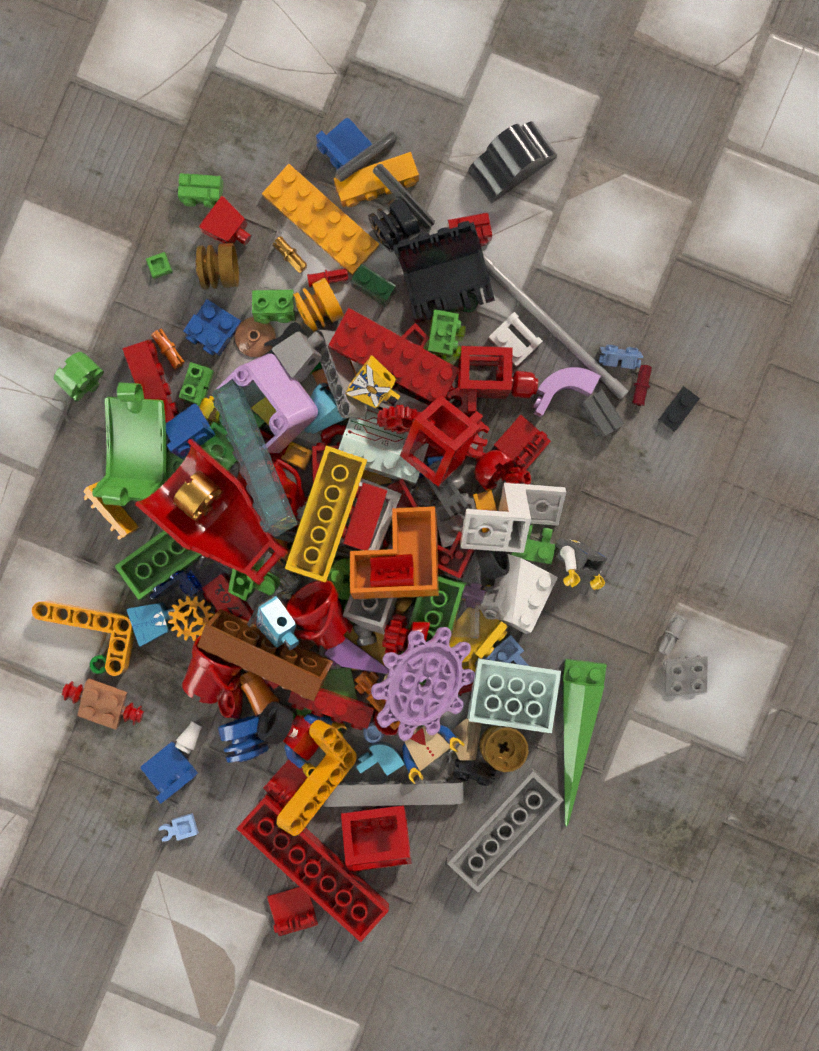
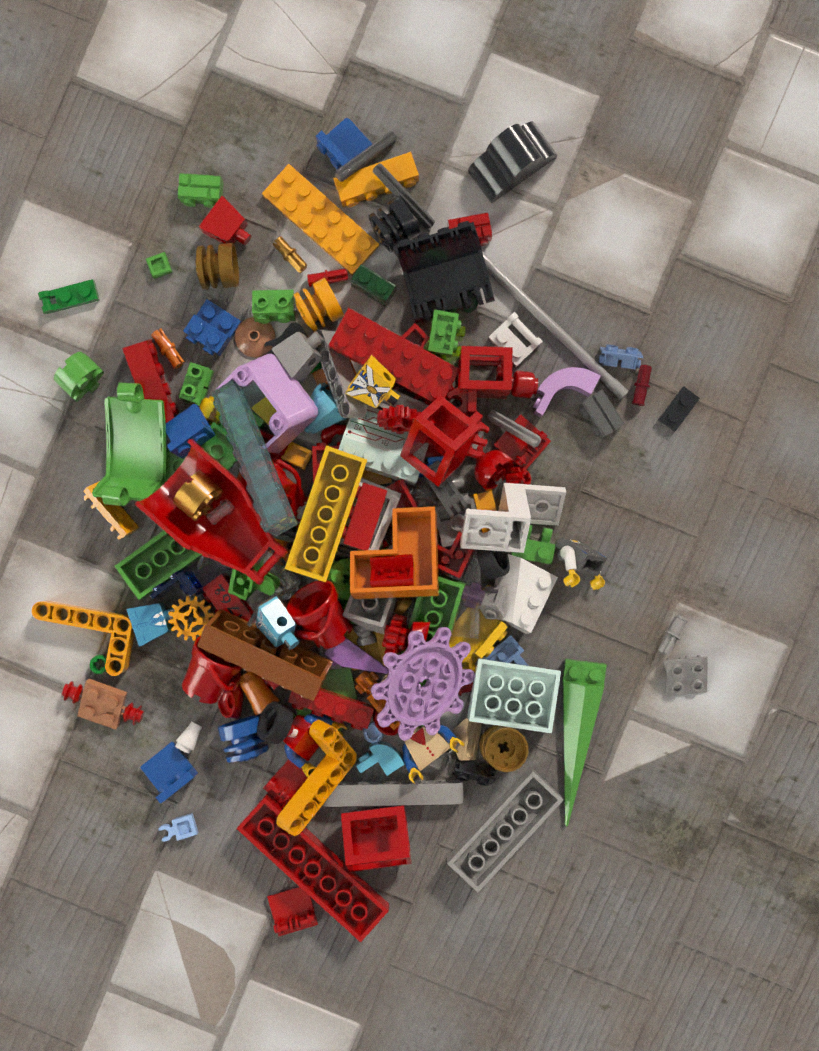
none -> green plate [38,279,100,314]
none -> clear pin [207,499,234,525]
none -> light grey axle [487,410,541,447]

